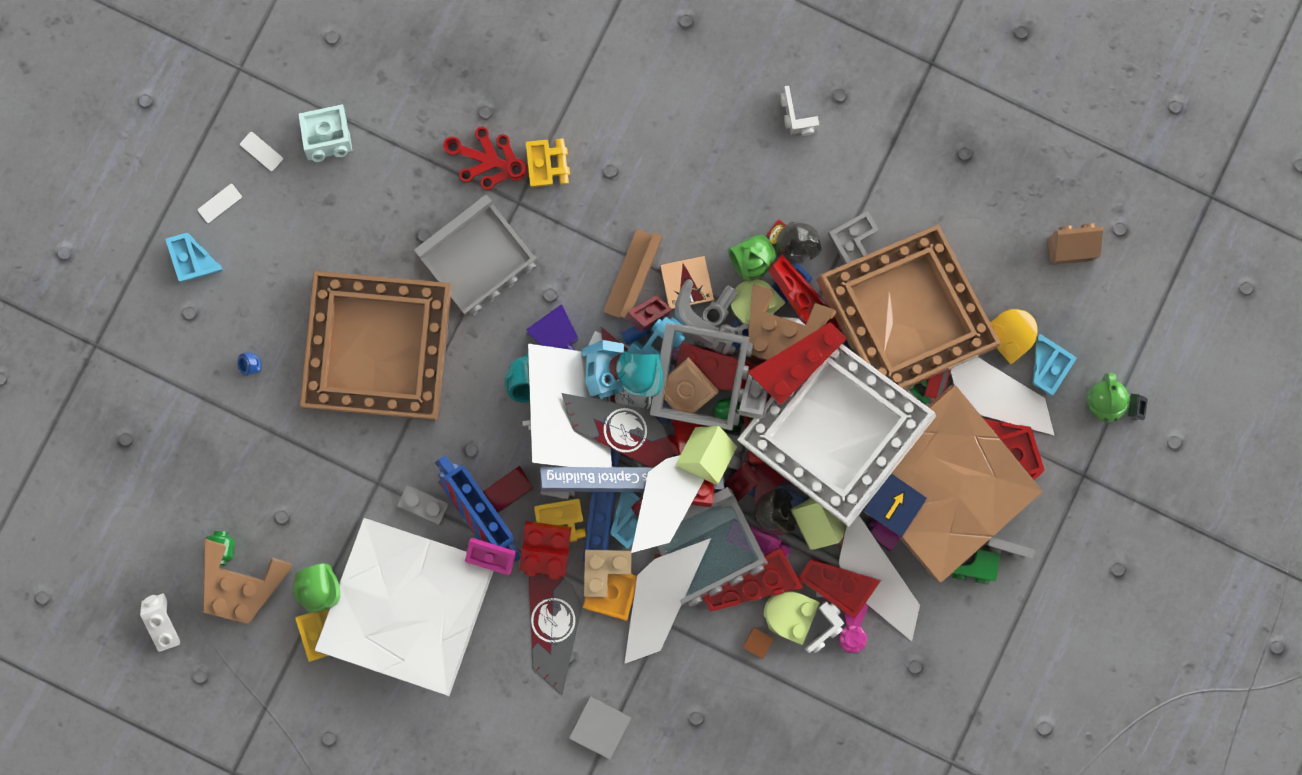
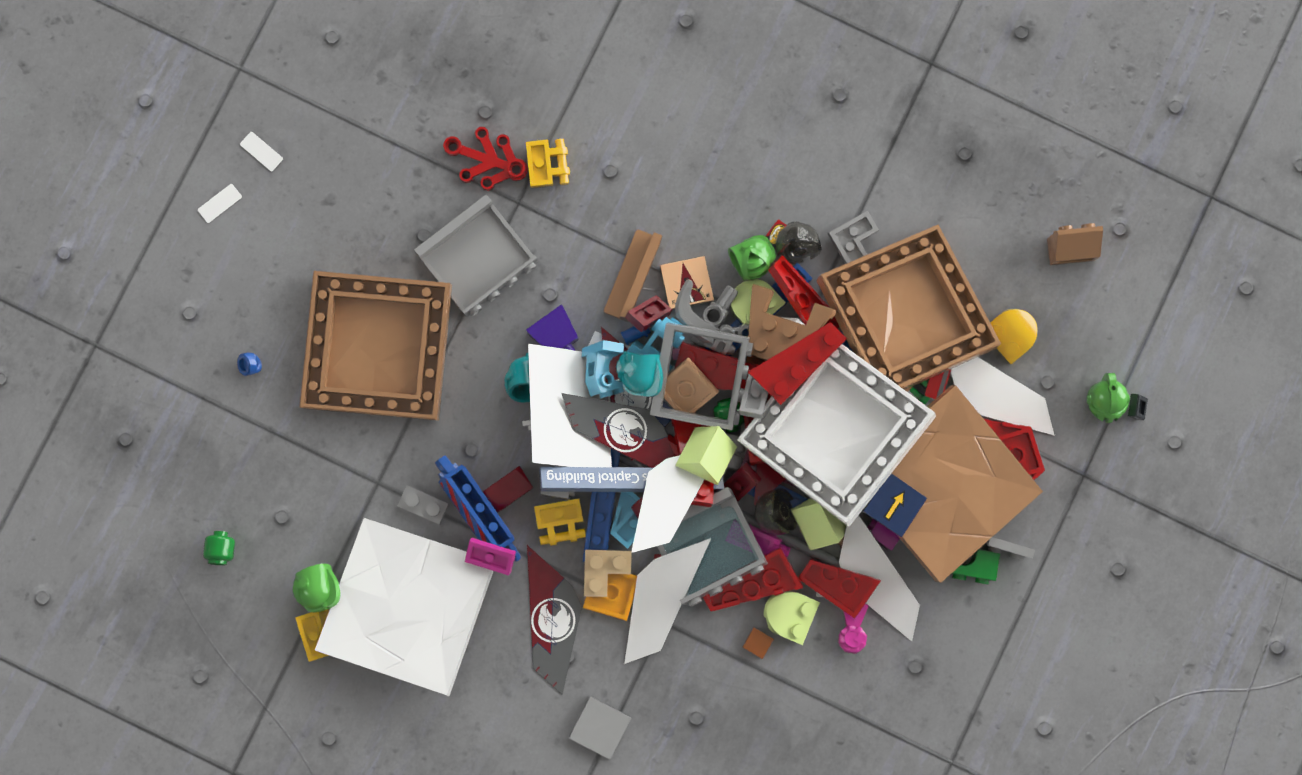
white bracket [140,593,180,652] -> none
medium azure wing [165,233,222,283] -> none
medium nougat wing [202,539,292,624] -> none
light aqua plate [299,104,353,162] -> none
red plate [519,521,572,579] -> none
white bracket [780,86,819,136] -> none
white bracket [805,601,844,653] -> none
medium azure wing [1032,334,1077,396] -> none

